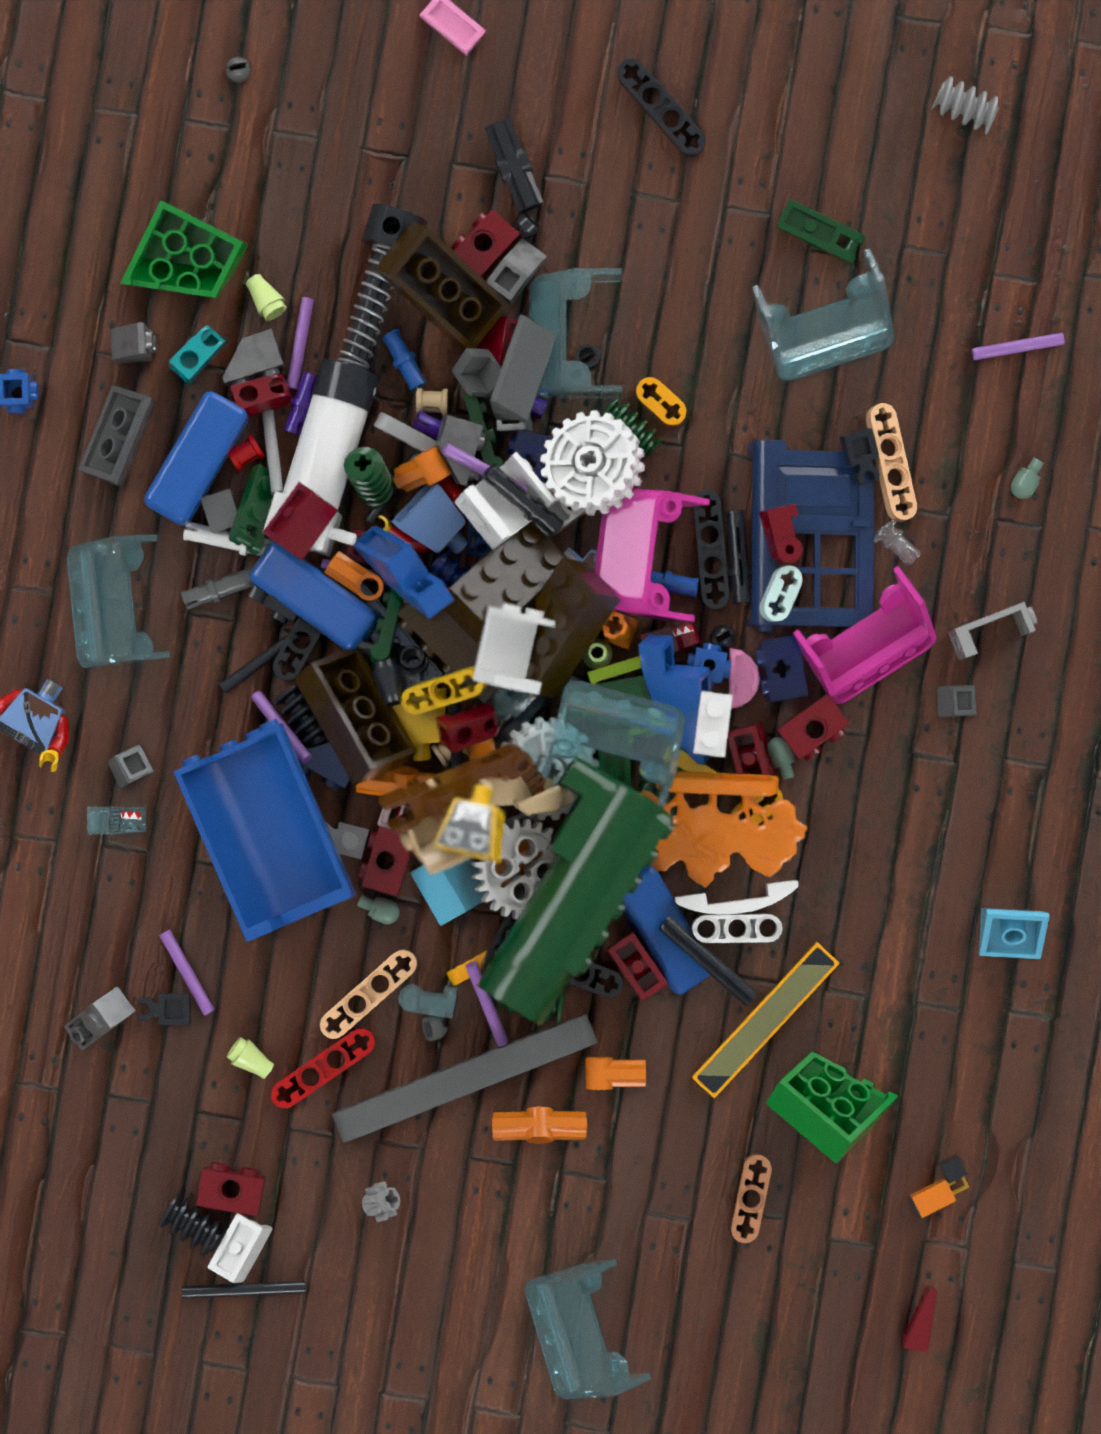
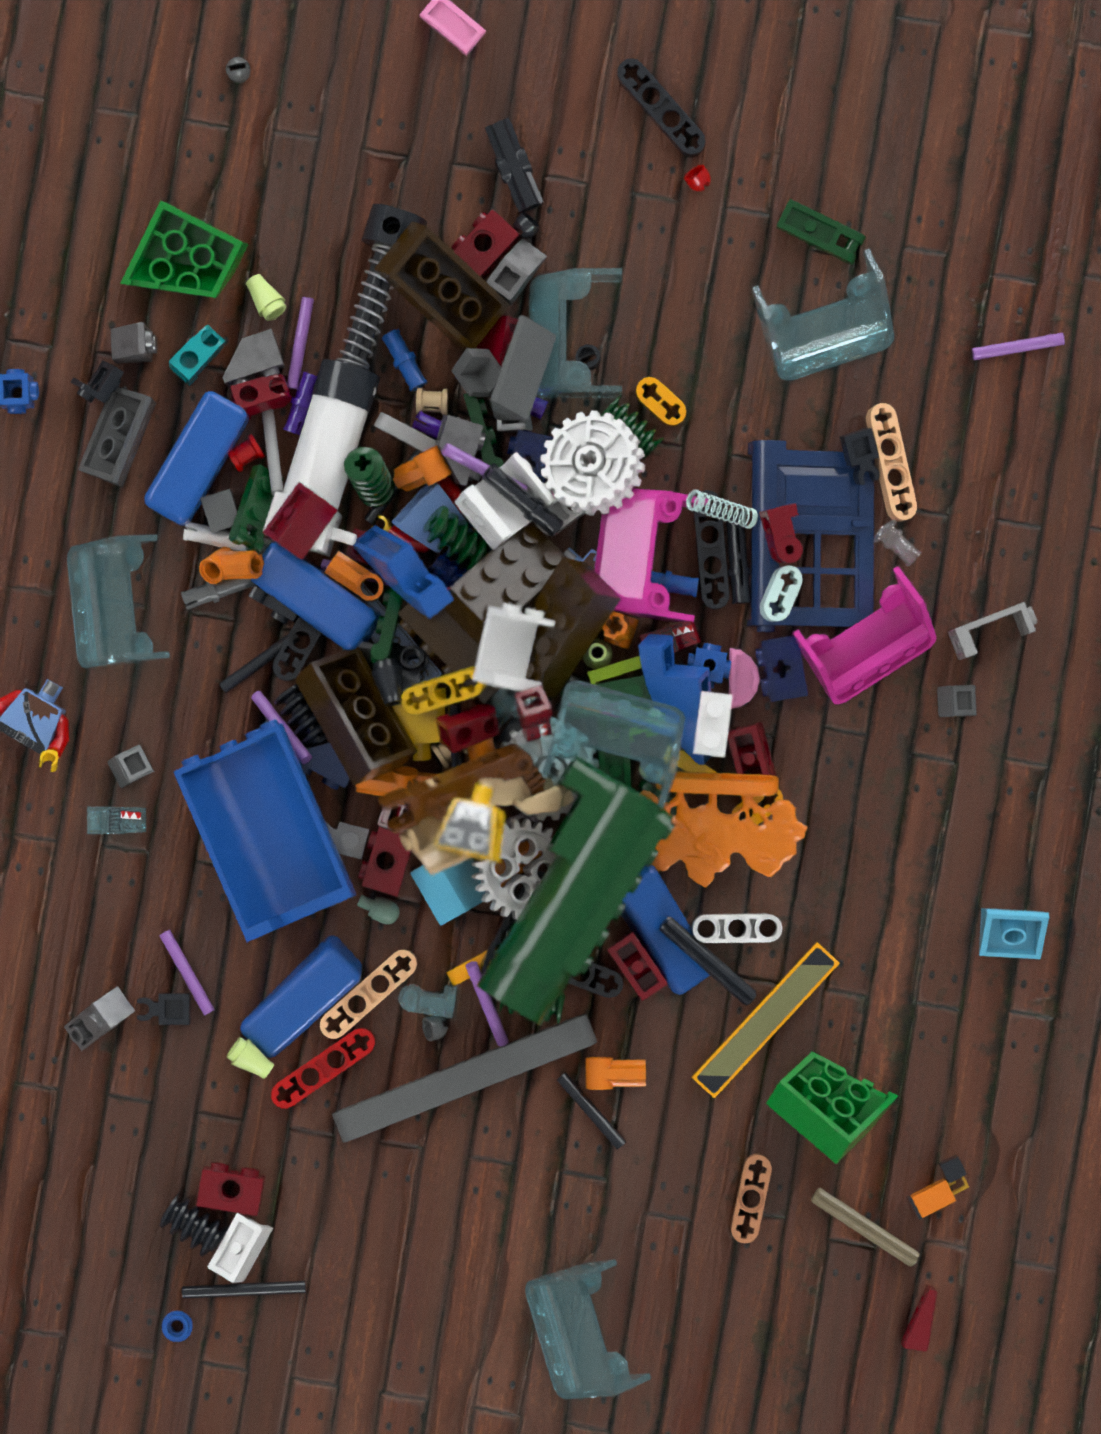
light grey gear [362,1181,400,1222] -> none
orange piece [492,1106,587,1144] -> none
white slope [674,880,799,915] -> none
black hinge [710,625,735,650] -> none
sand green cylinder [767,736,795,780] -> none
dark red brick [776,694,849,761] -> none
light grey piece [931,76,999,135] -> none
sand green cylinder [1011,457,1044,499] -> none
none -> black bracket [70,360,124,403]
none -> blue plate [162,1310,193,1342]
none -> orange piece [199,547,264,584]
none -> blue piece [240,935,362,1058]
none -> dark green piece [423,506,490,571]
none -> dark red leg [514,685,552,743]
none -> black bar [557,1072,626,1149]
none -> red hinge [684,165,711,192]
none -> light aqua piece [686,490,758,529]
none -> dark tan axle [811,1188,920,1267]

